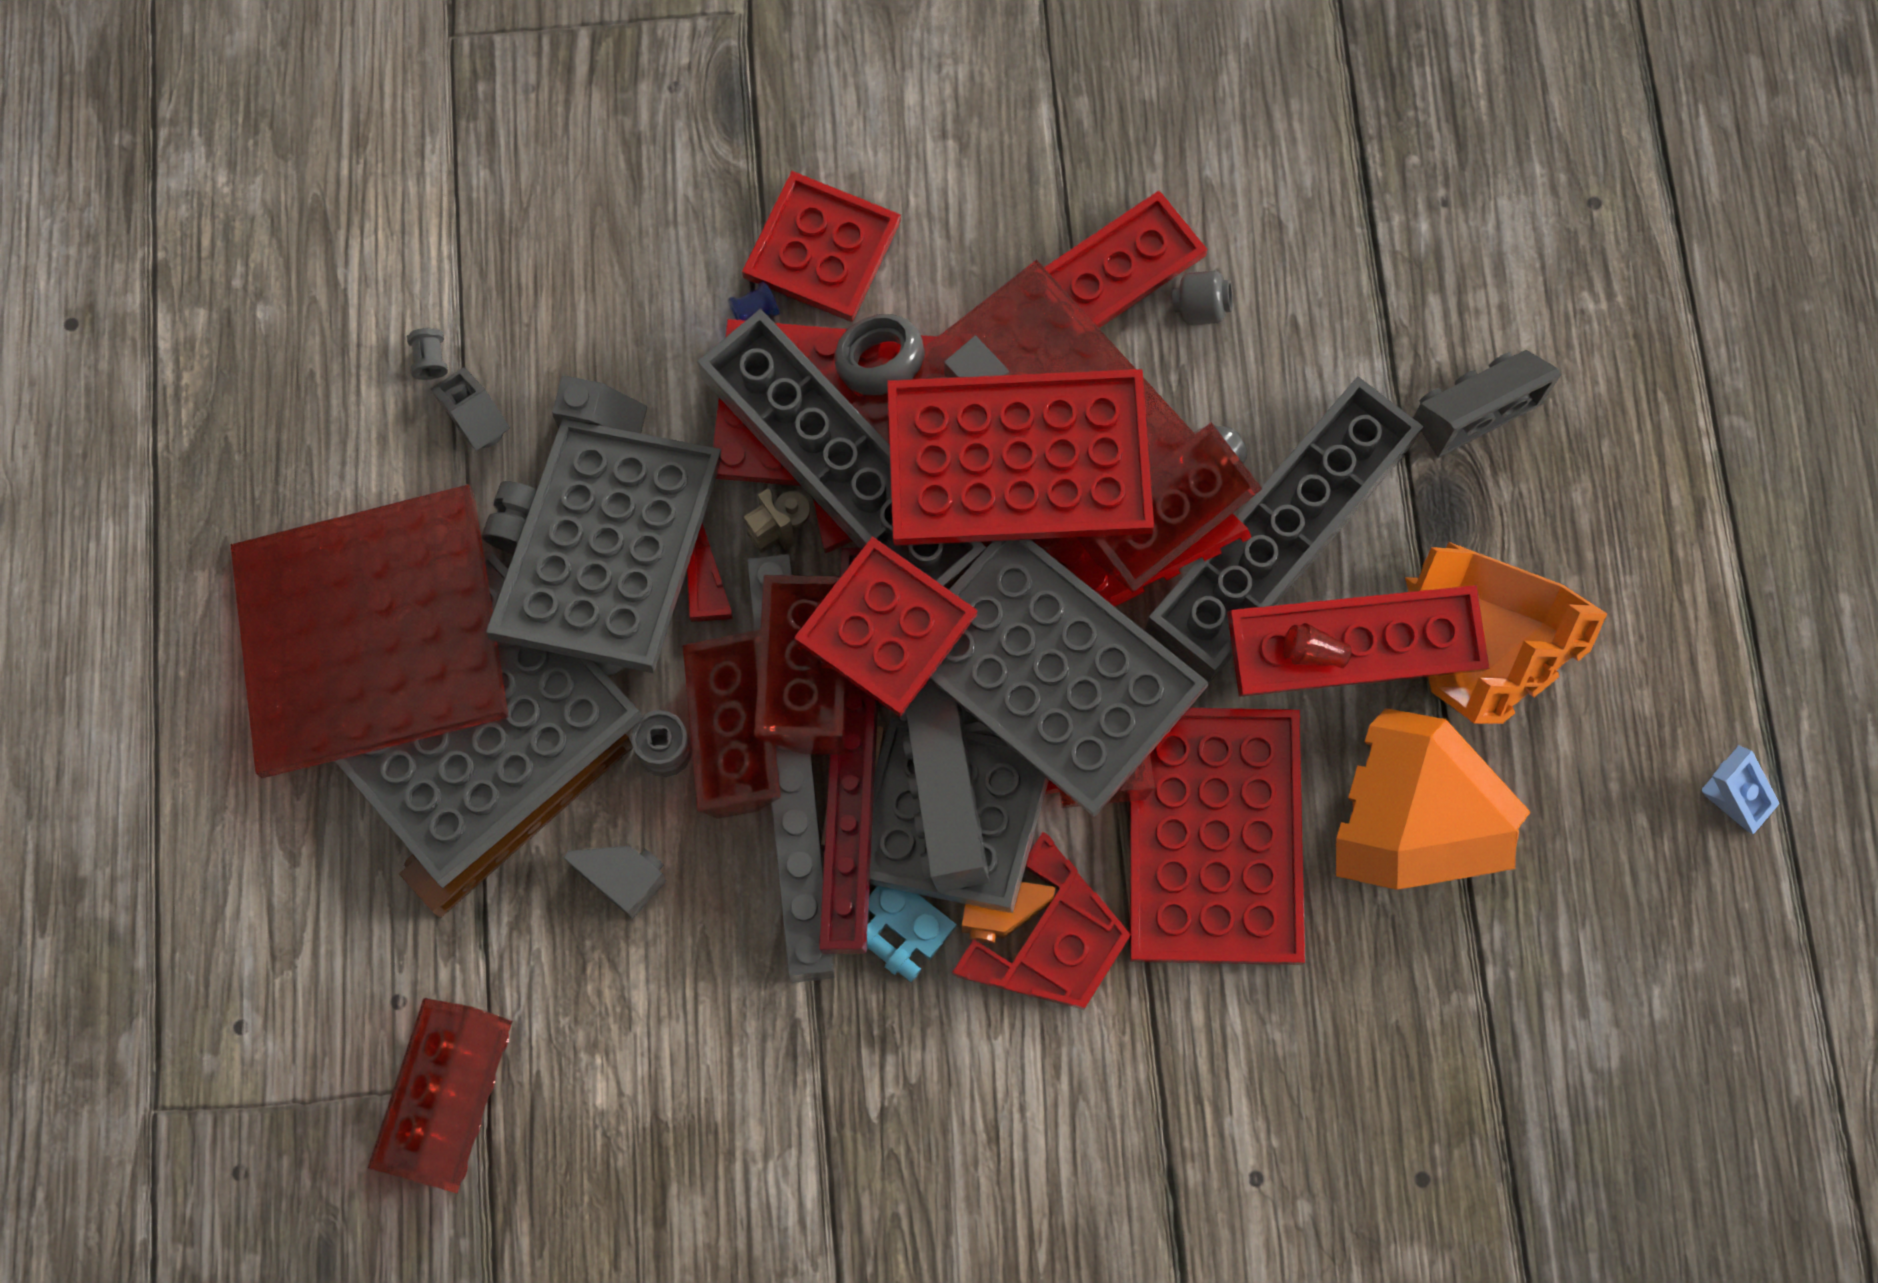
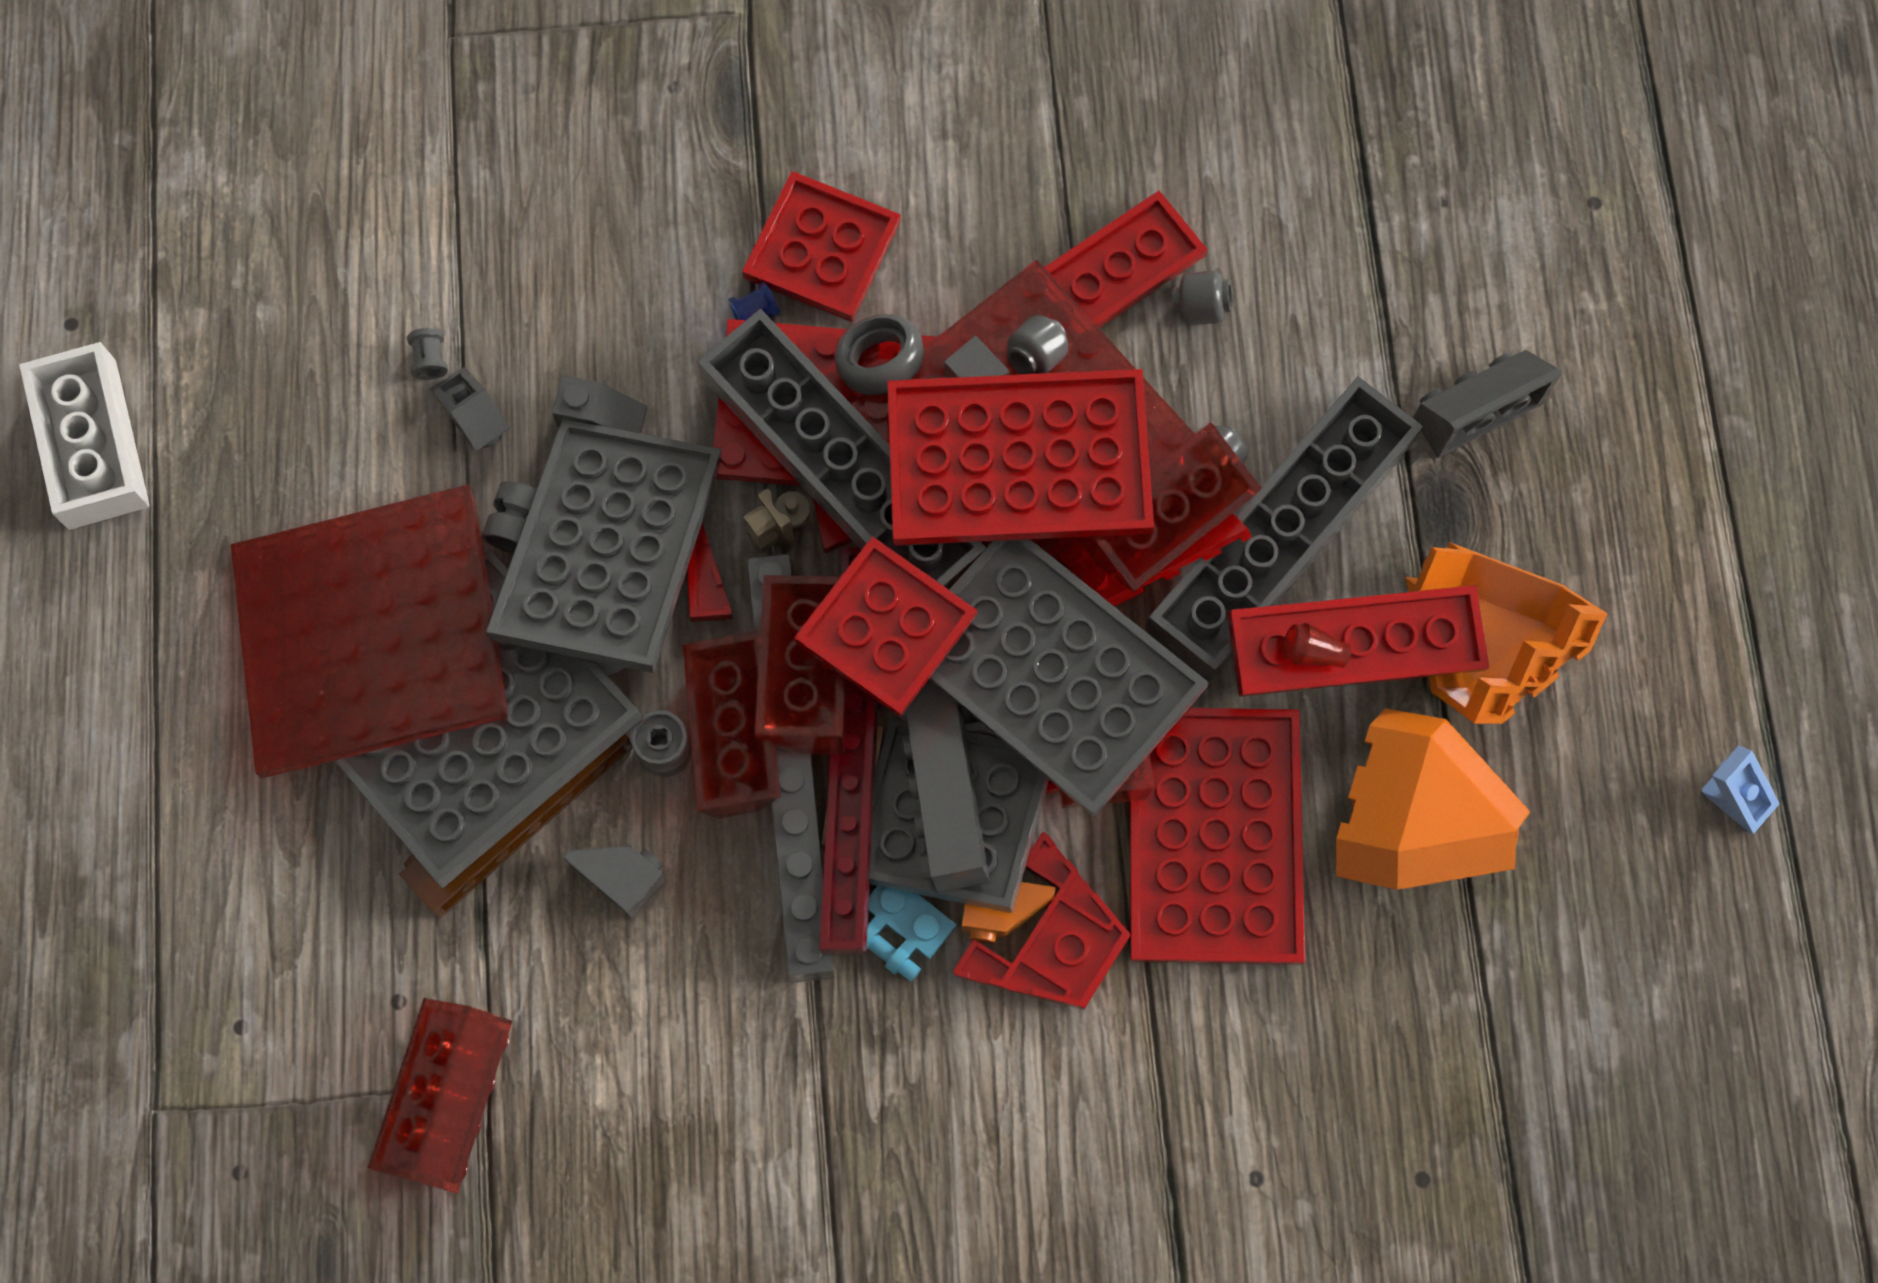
none -> white brick [19,342,150,530]
none -> dark grey head [1006,315,1069,374]

